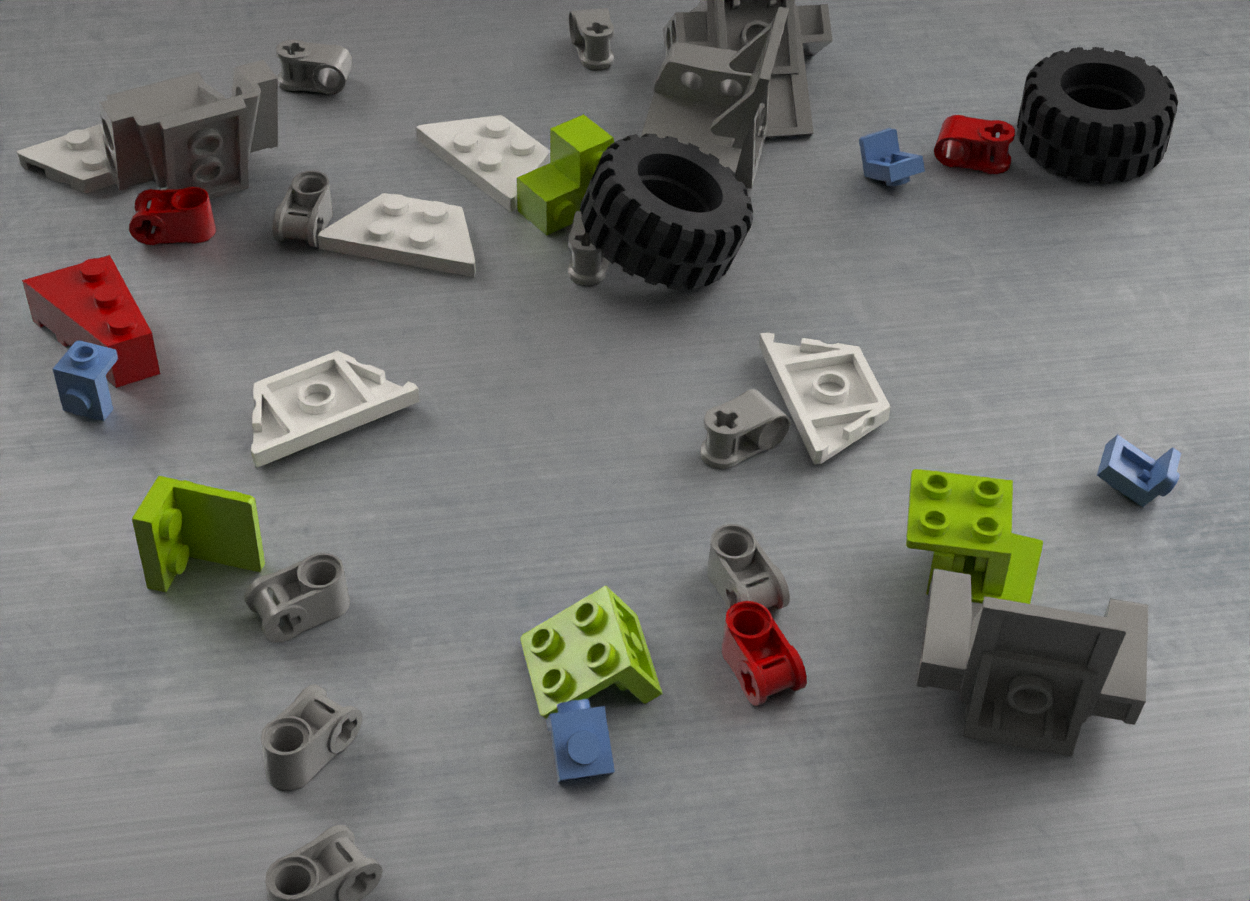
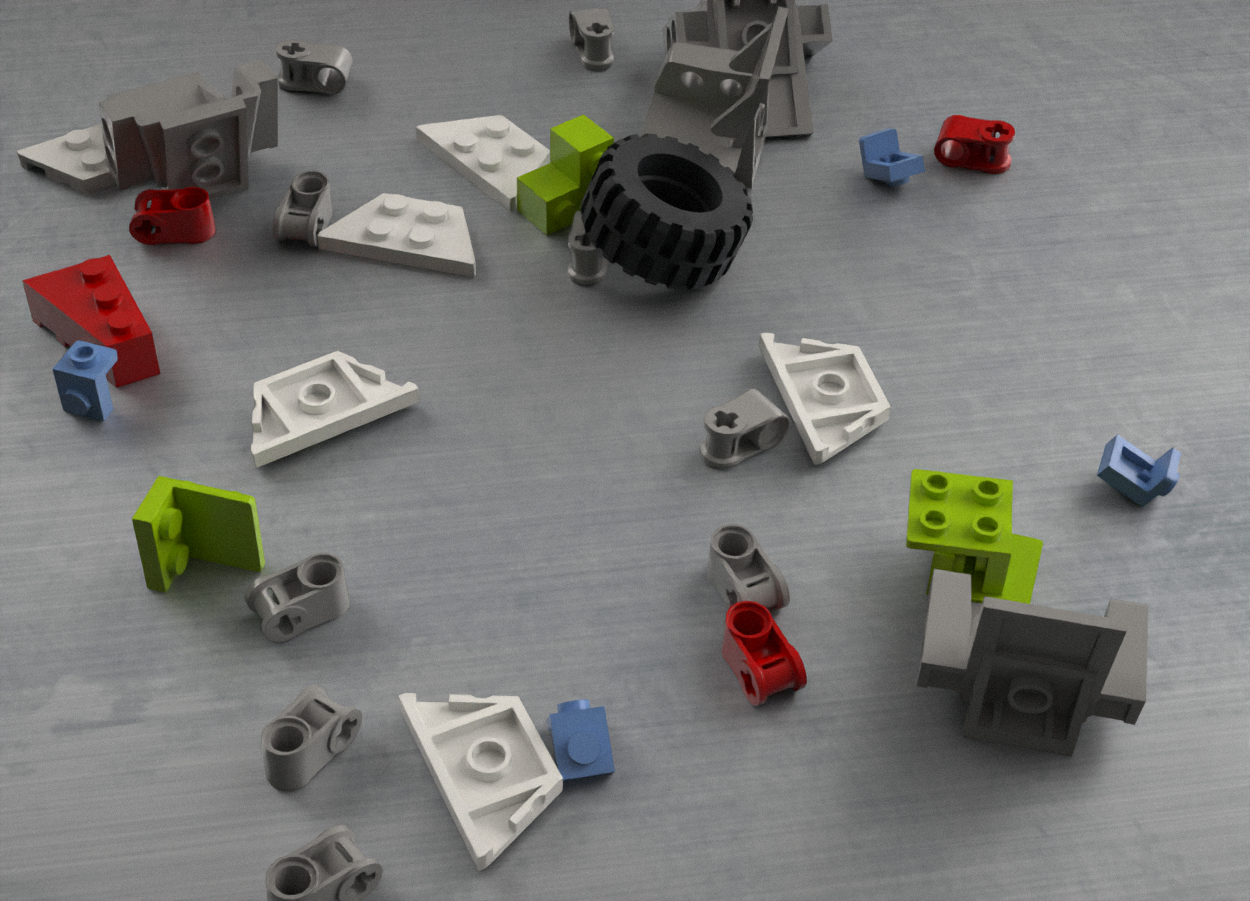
lime bracket [520,585,663,719] -> none
black tyre [1017,47,1178,184] -> none
none -> white wing [398,693,563,871]

